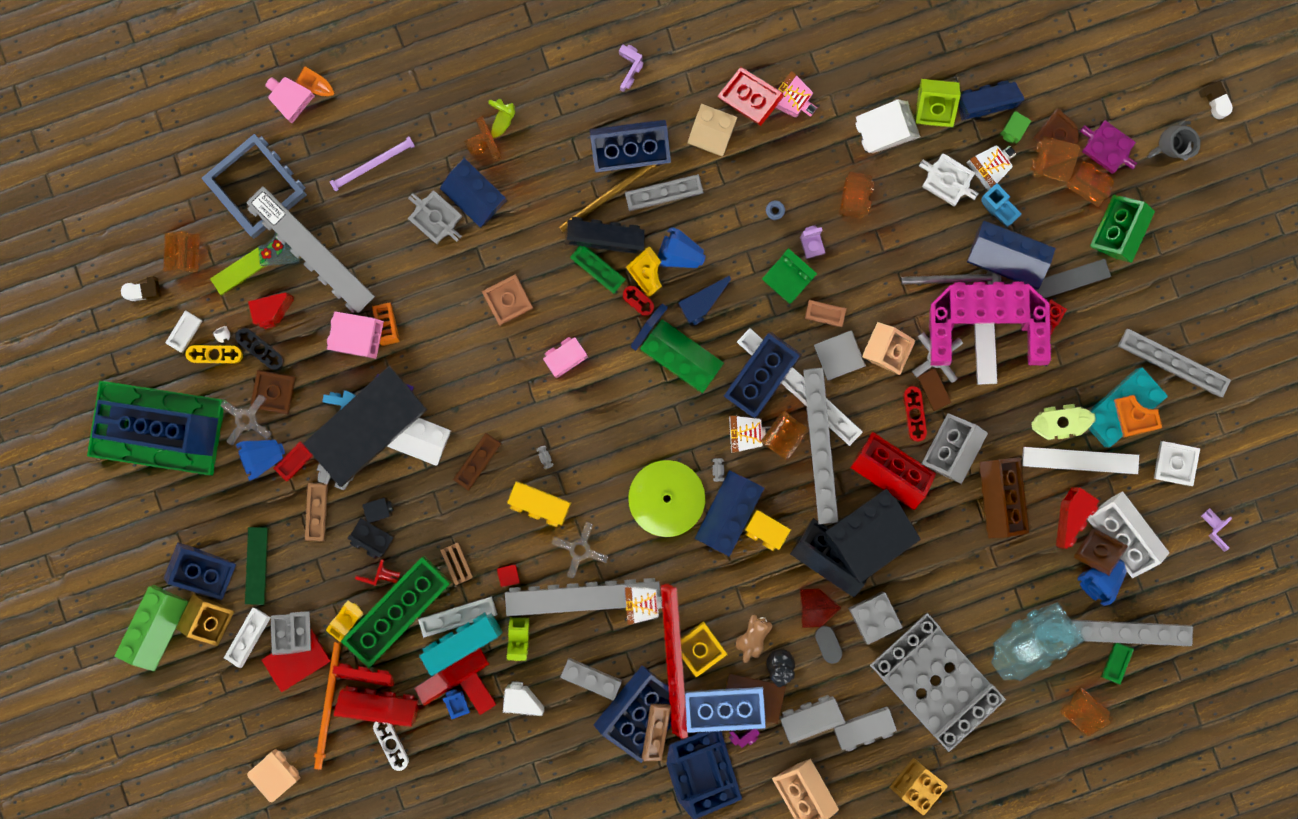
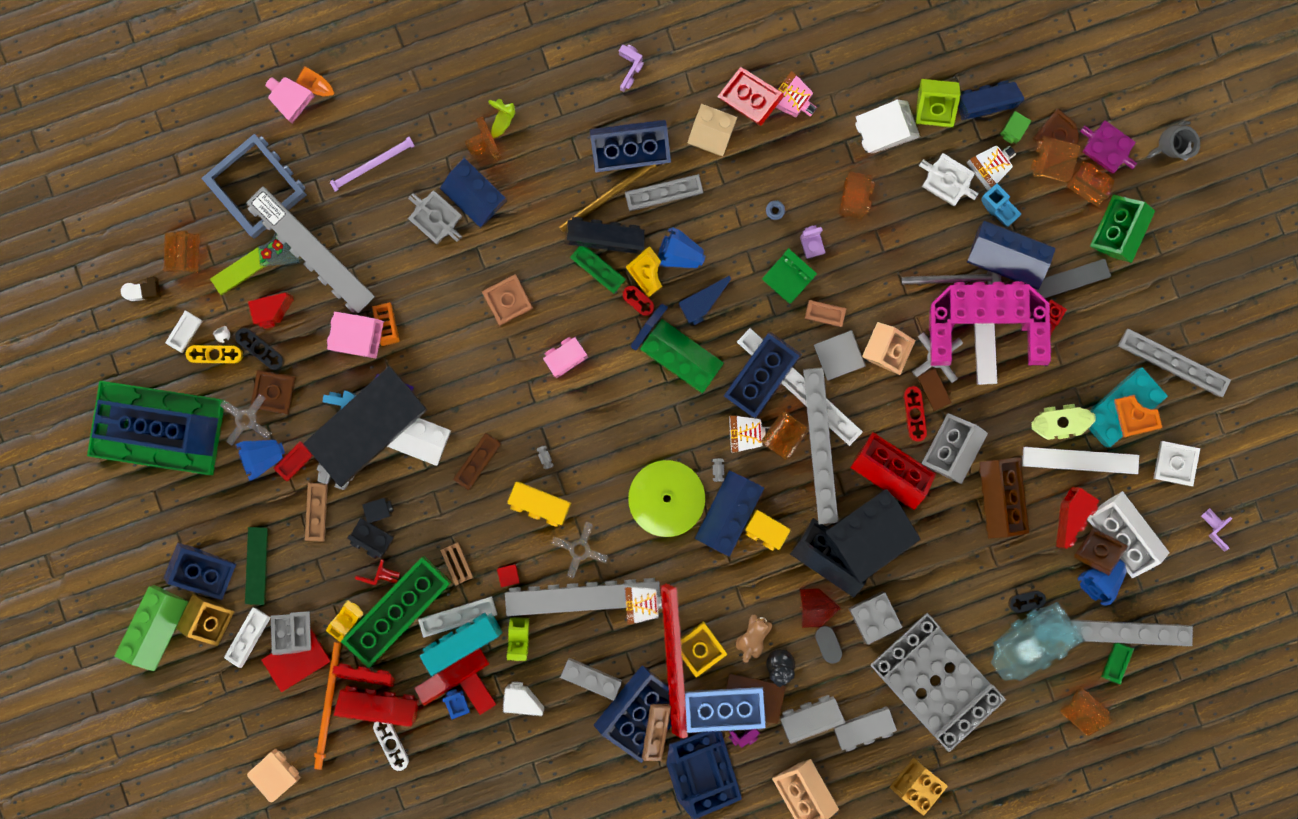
leg [1198,80,1233,119] -> none
none -> black beam [1008,590,1046,613]

